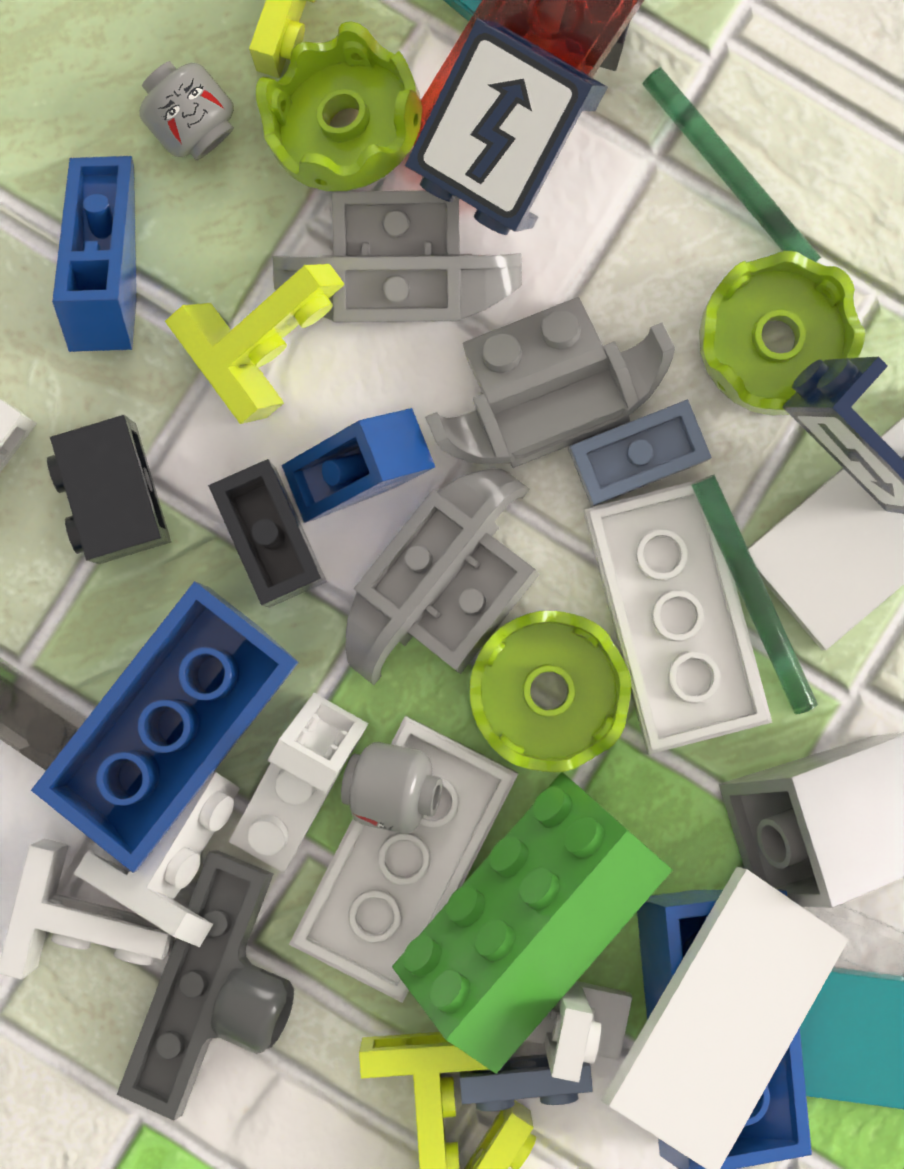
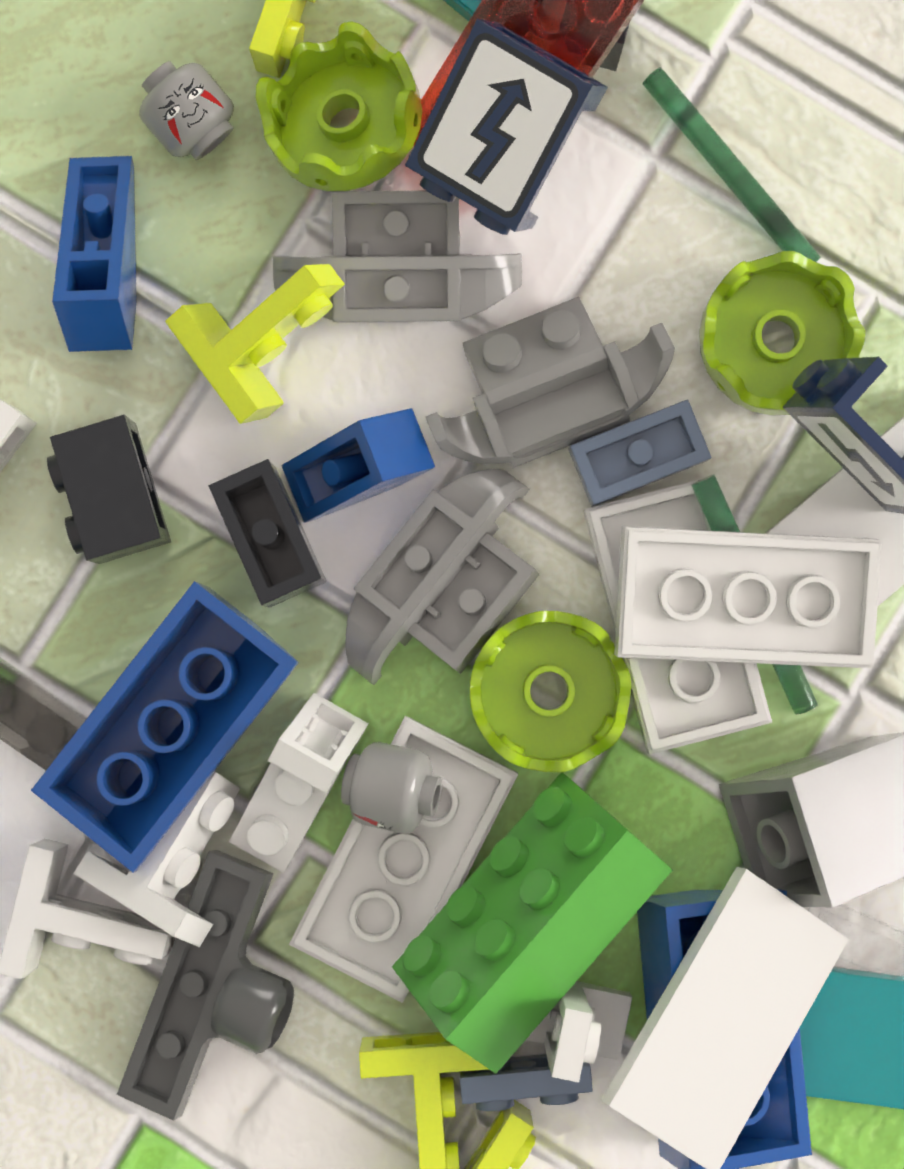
none -> white tile [614,526,882,668]

